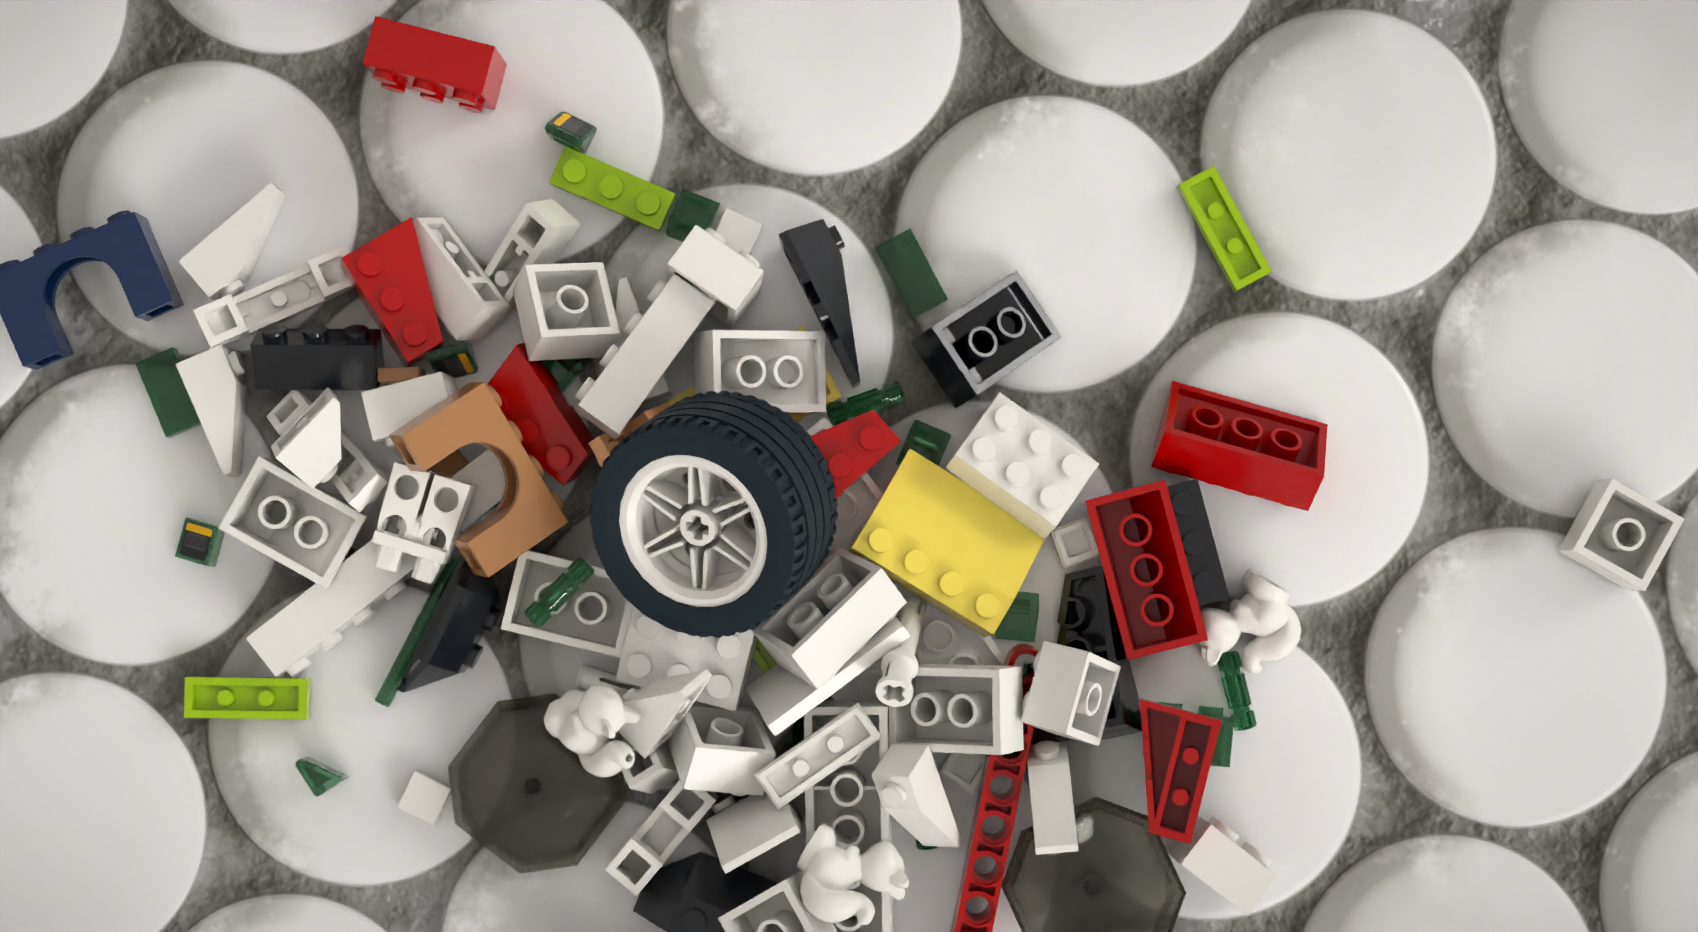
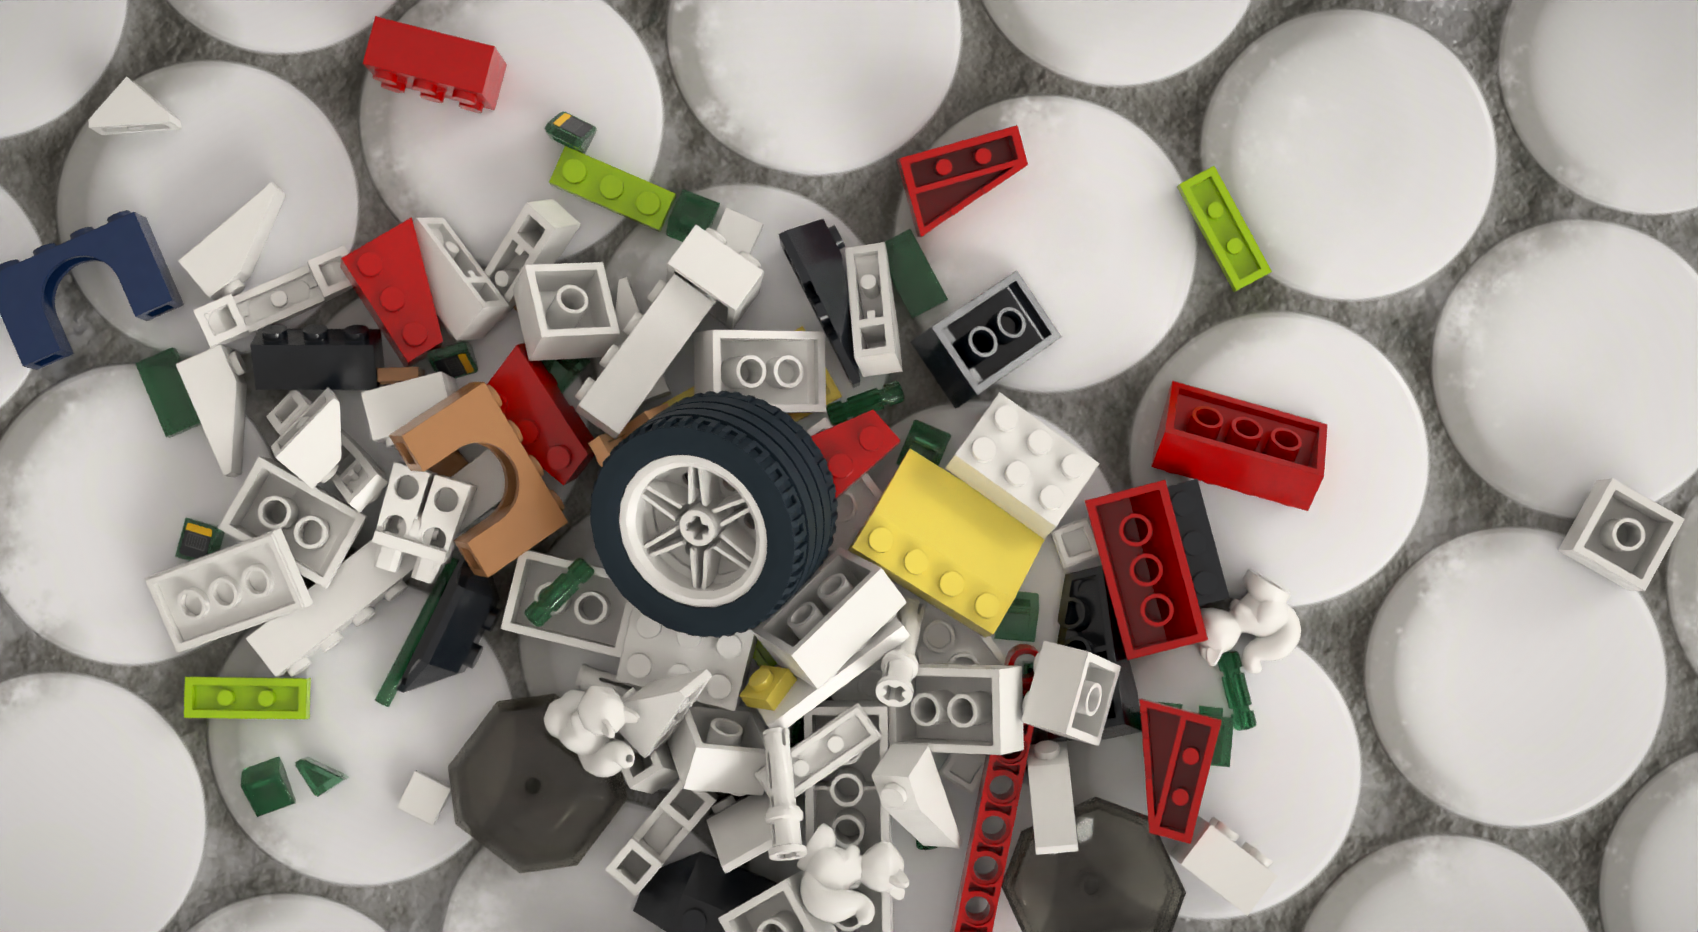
none -> white slope [88,76,181,135]
none -> white tile [144,528,313,653]
none -> clear green slope [240,757,296,817]
none -> light yellow plate [739,665,797,711]
none -> white pin [763,727,807,861]
none -> white slope [845,242,903,377]
none -> red wedge [896,125,1028,237]

